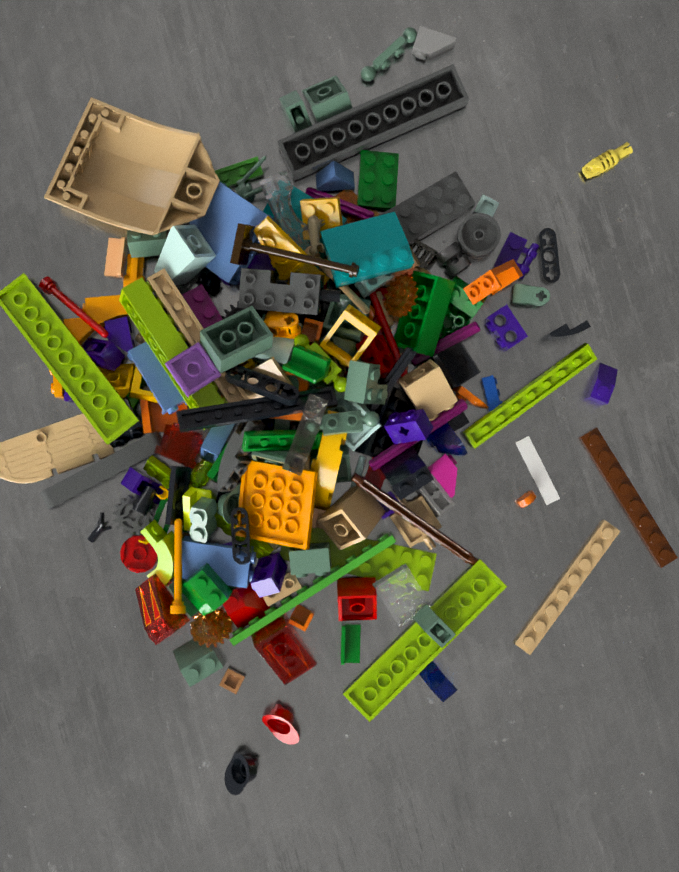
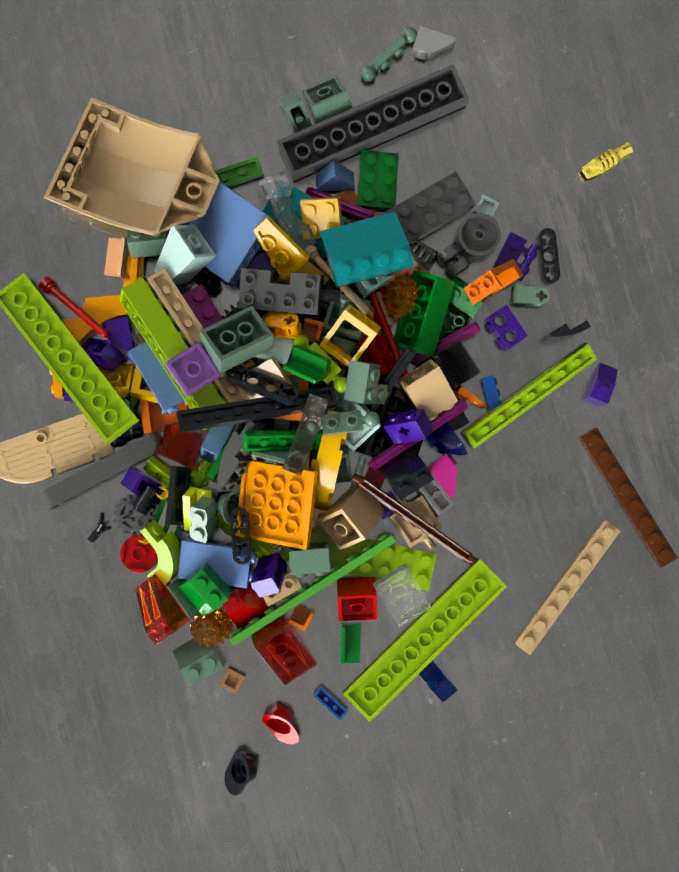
light orange piece [170,519,186,614] -> none
dark brown tile [230,223,360,278] -> none
sand green plant [235,156,277,199] -> none
dark tan piece [308,215,325,255] -> none
sand green slope [413,604,456,648] -> none
white sticker [516,436,560,505] -> none
orange tile [517,490,536,508] -> none
none -> blue piece [313,685,348,720]

